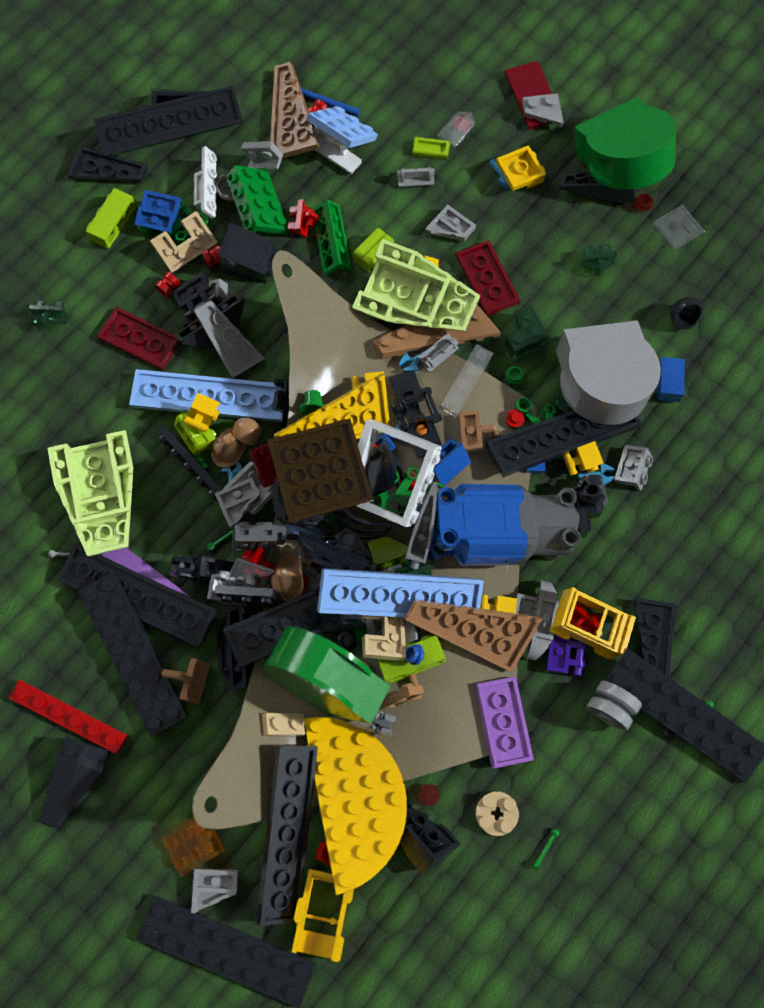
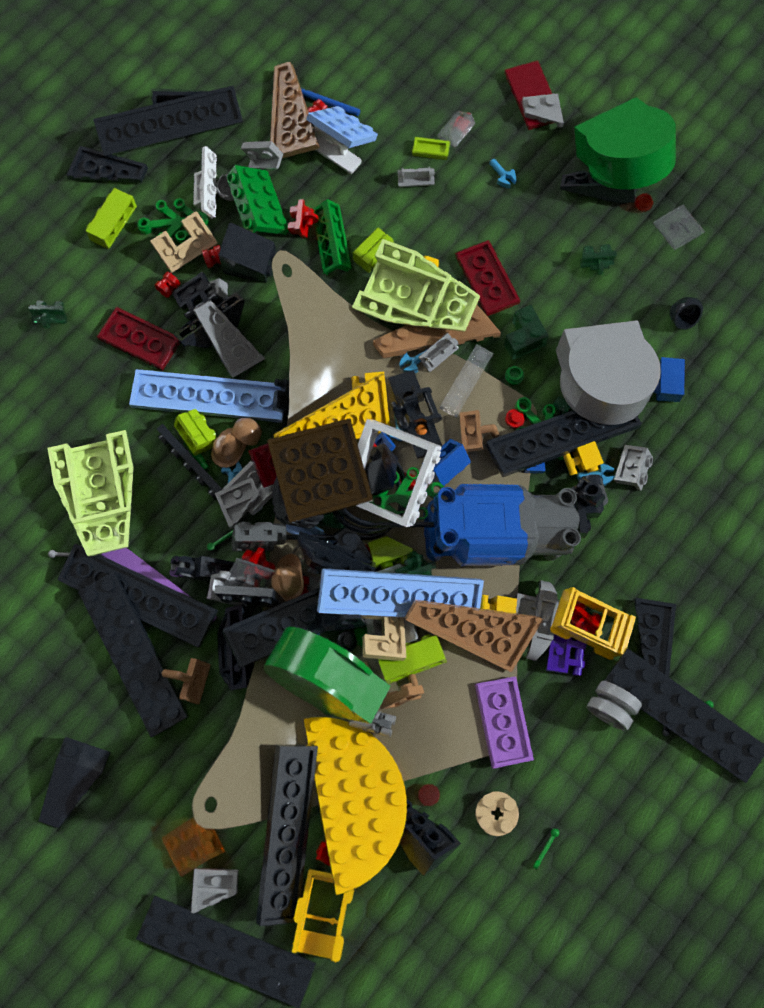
red plate [9,679,128,754] -> none
blue slope [135,190,181,233] -> none
yellow brick [183,393,220,433] -> none
tan plate [262,713,305,736] -> none
green piece [300,390,325,415] -> none
light grey piece [406,482,437,569] -> none
blue plate [406,644,424,666] -> none
light grey wing [425,205,476,241] -> none
yellow plate [496,145,546,191] -> none

